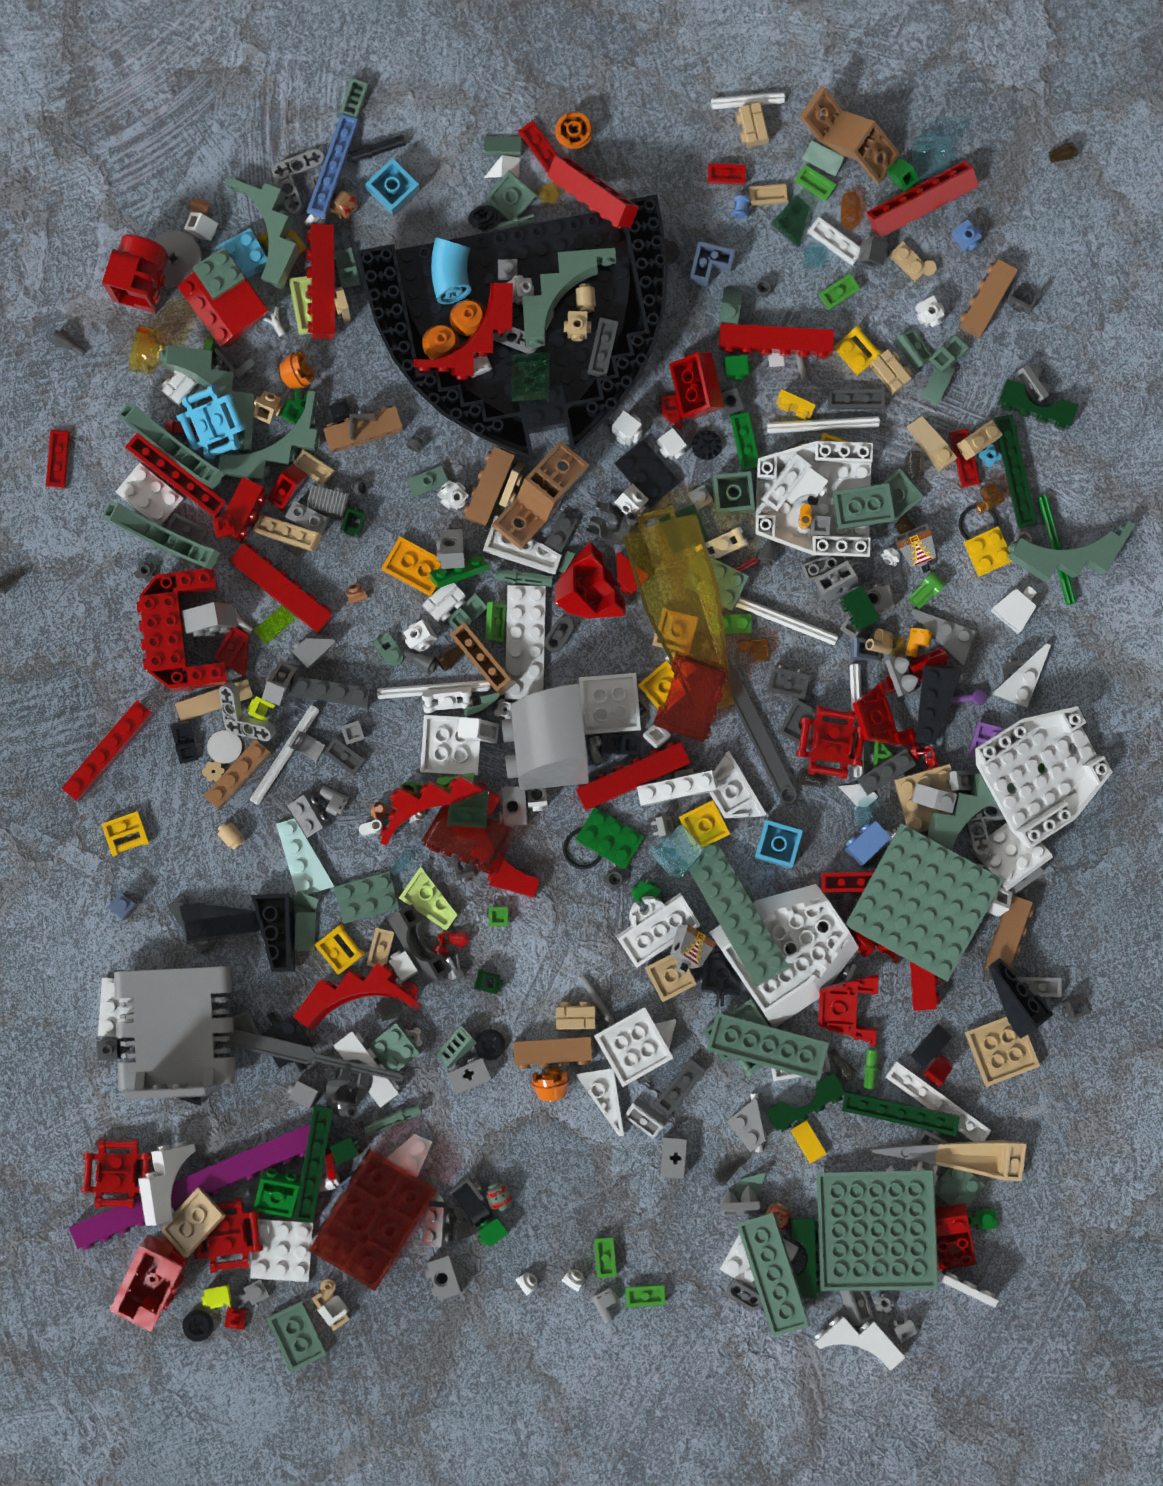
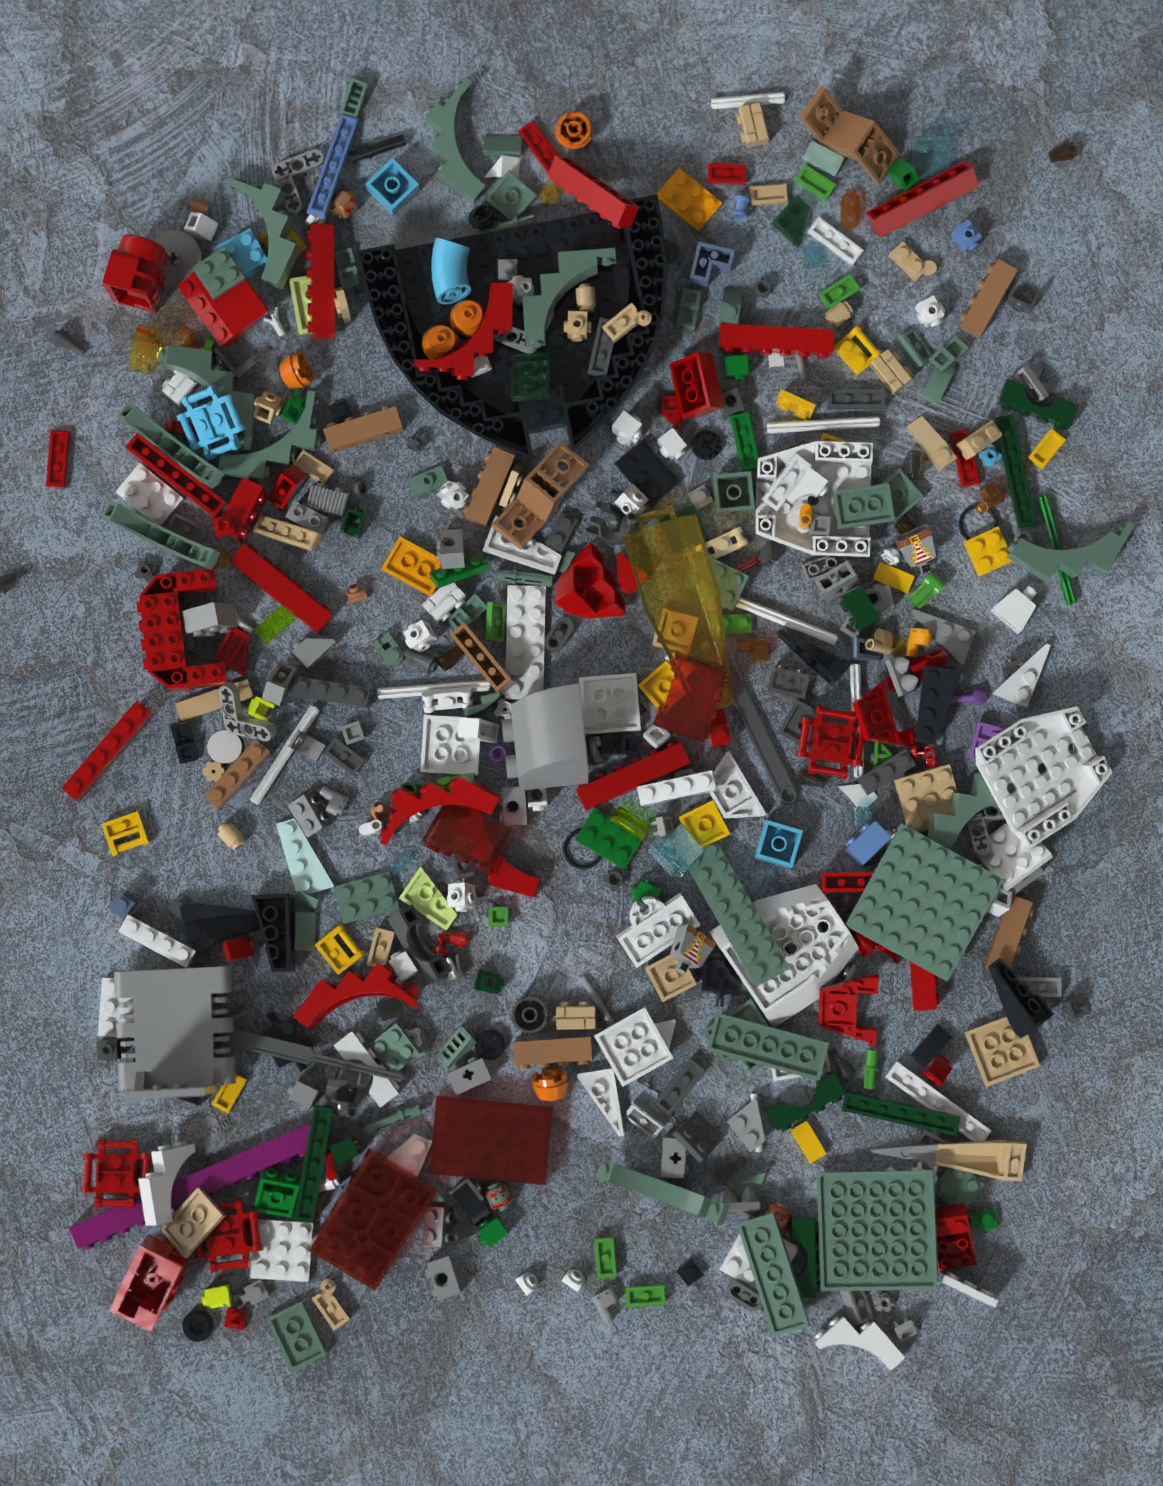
white panel [317,1295,349,1326] -> none
flat silver bracket [350,411,377,440] -> none
clear green wing [447,790,490,828] -> none
flat silver brick [858,236,888,267] -> none
light grey slope [911,783,957,813] -> none
light grey plate [949,771,974,791] -> none
none -> white arch [118,915,198,968]
none -> clear orange piece [178,326,203,349]
none -> yellow tile [212,1073,248,1114]
none -> clear yellow plant [213,547,231,569]
none -> red slope [223,937,256,963]
none -> sand green arch [425,78,486,205]
none -> clear red brick [429,1095,553,1185]
none -> white brick [447,882,476,912]
none -> medium lavender plate [489,745,508,764]
none -> dark grey brick [510,995,549,1035]
none -> sand green arch [596,1159,730,1225]
none -> tan hinge [602,303,652,343]
none -> clear neon green tile [611,806,652,841]
none -> light orange plate [657,168,722,233]
none -> dark grey plate [673,1111,723,1163]
none -> sand green slope [676,288,702,331]
none -> black plate [677,1259,703,1287]
none -> red slope [704,708,732,749]
none -> black wedge [776,630,849,687]
none -> tan brick [824,301,853,328]
none -> yellow tile [872,562,915,594]
none -> yellow tile [1028,428,1066,470]

